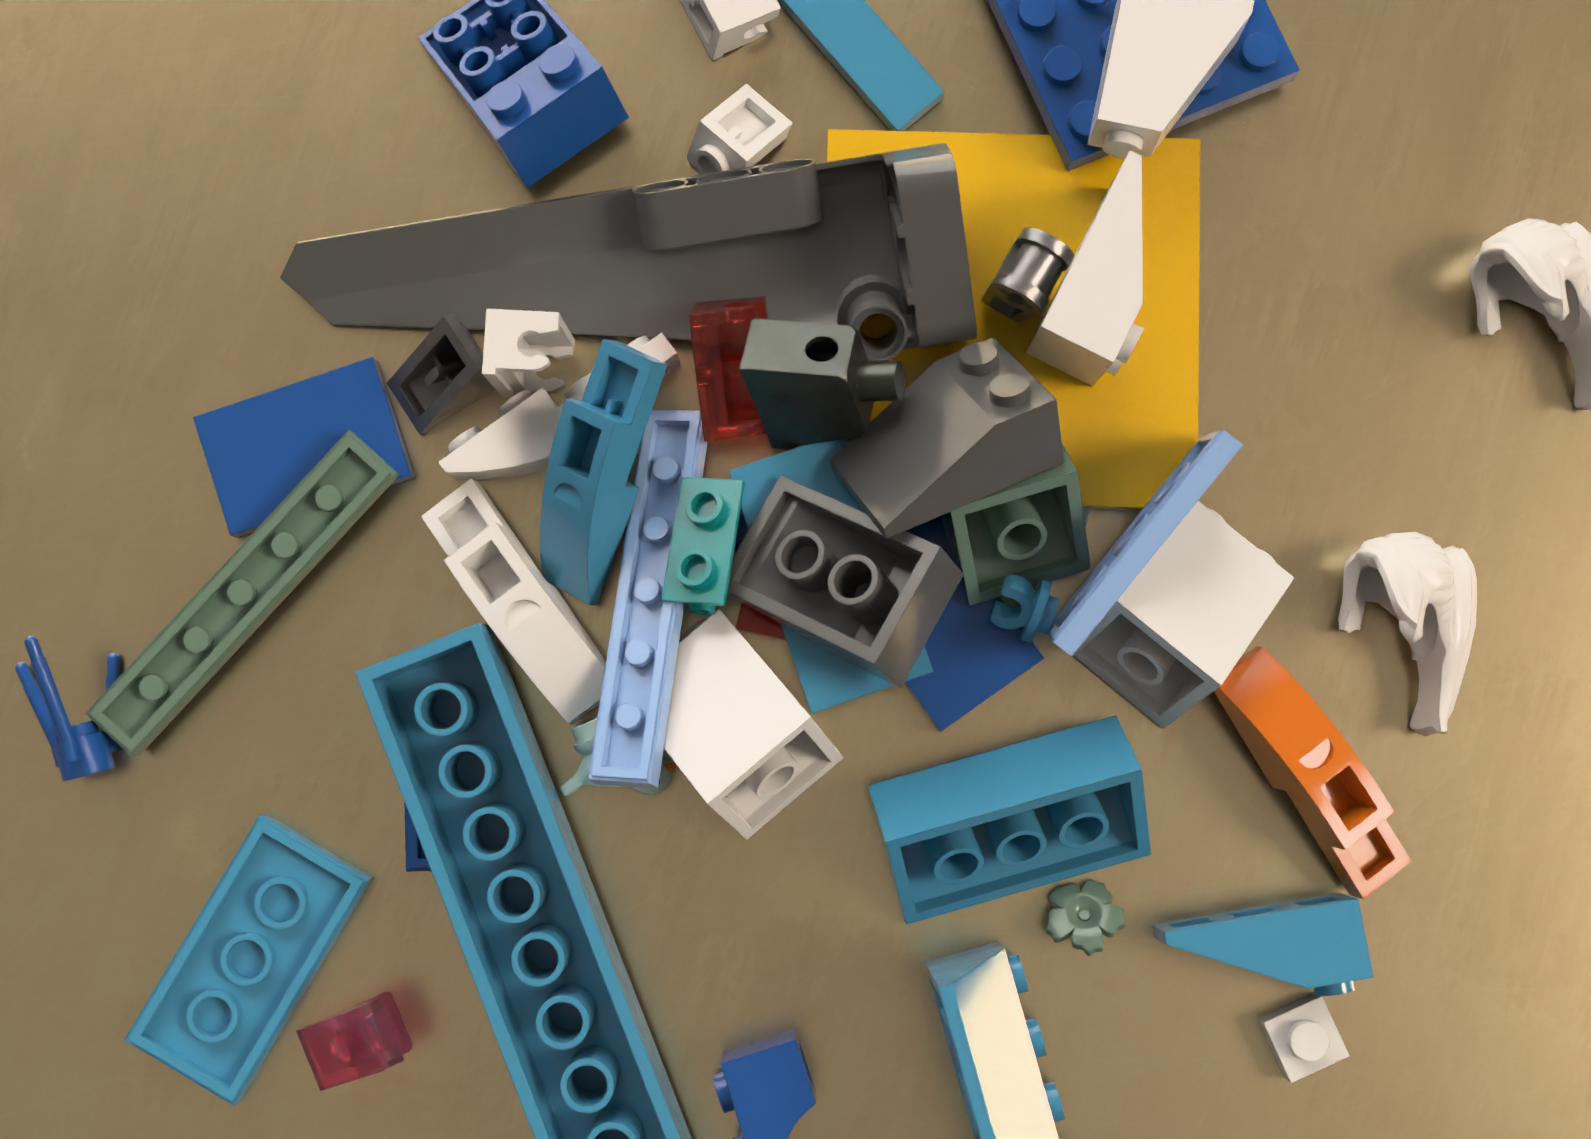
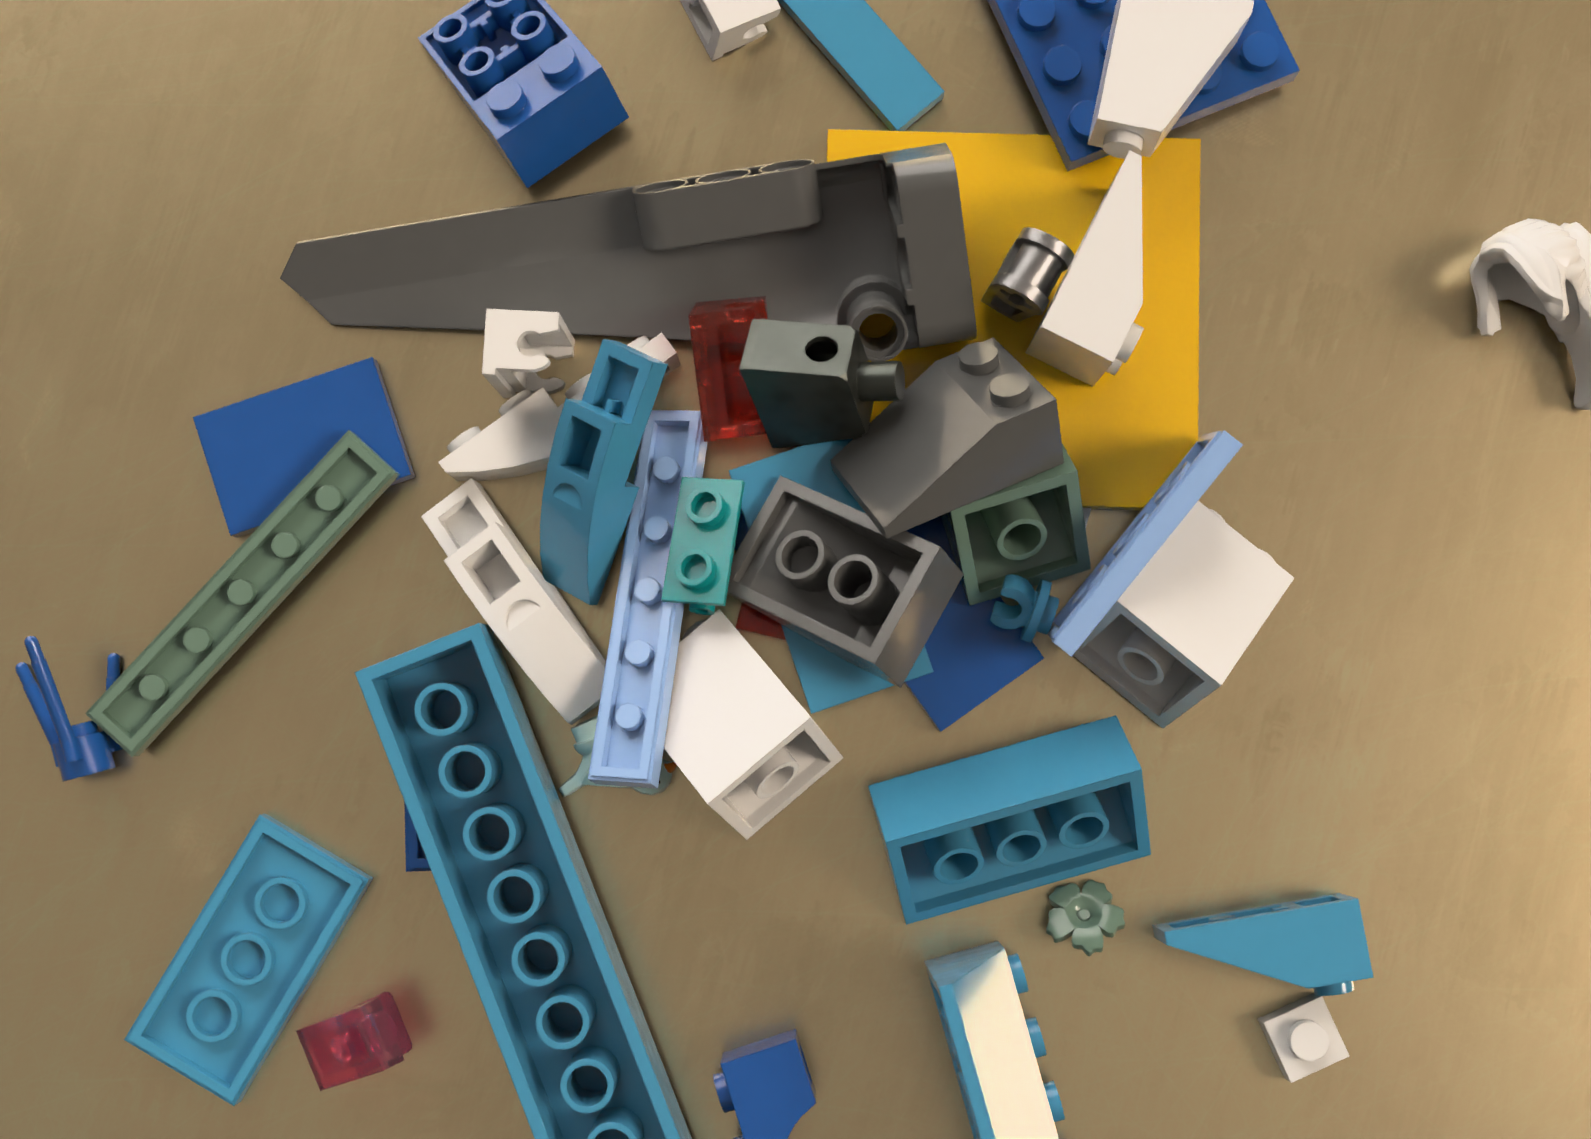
flat silver slope [387,313,495,435] -> none
white bracket [687,83,793,175] -> none
orange slope [1214,646,1411,899] -> none
white hair [1338,532,1477,737] -> none

